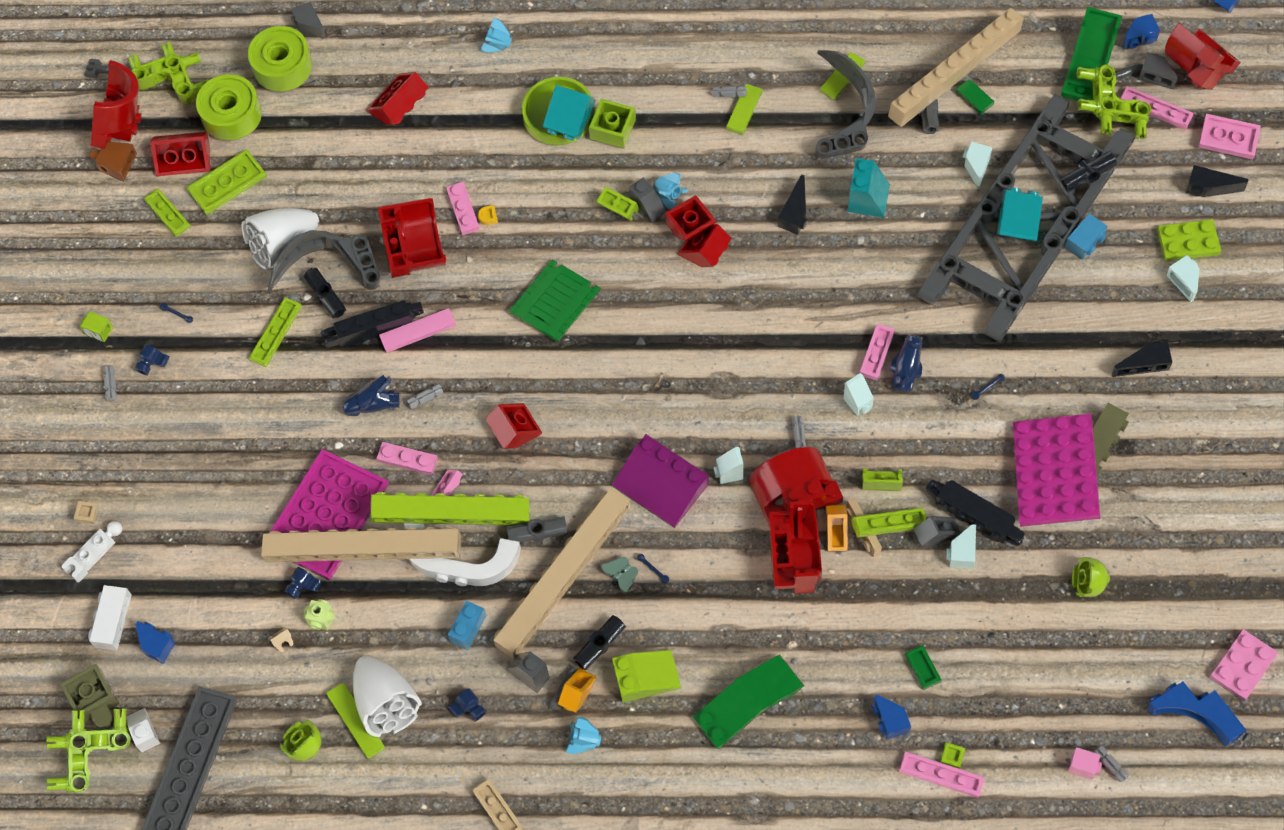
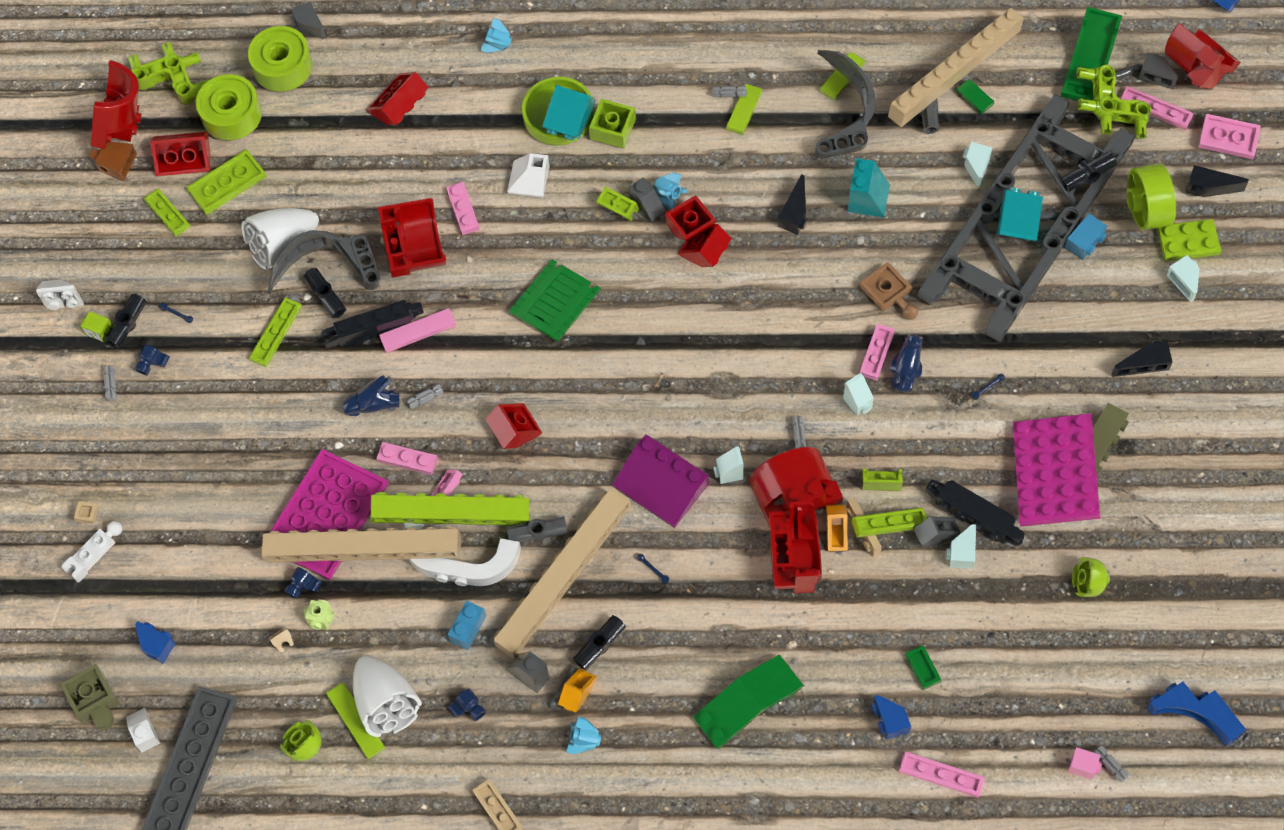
lime pin [46,709,131,793] -> none
dark grey hinge [84,59,109,78] -> none
white brick [88,585,132,650] -> none
yellow tile [478,205,498,225] -> none
sand green animal [602,557,638,592] -> none
lime slope [612,650,681,703] -> none
lime tile [940,742,966,769] -> none
blue slope [1122,14,1160,50] -> none
bright pink plate [1210,629,1279,702] -> none
none -> white slope [36,279,84,310]
none -> black piece [104,294,147,348]
none -> white slope [507,153,550,198]
none -> medium nougat plate [859,262,918,320]
none -> lime piece [1127,163,1176,231]

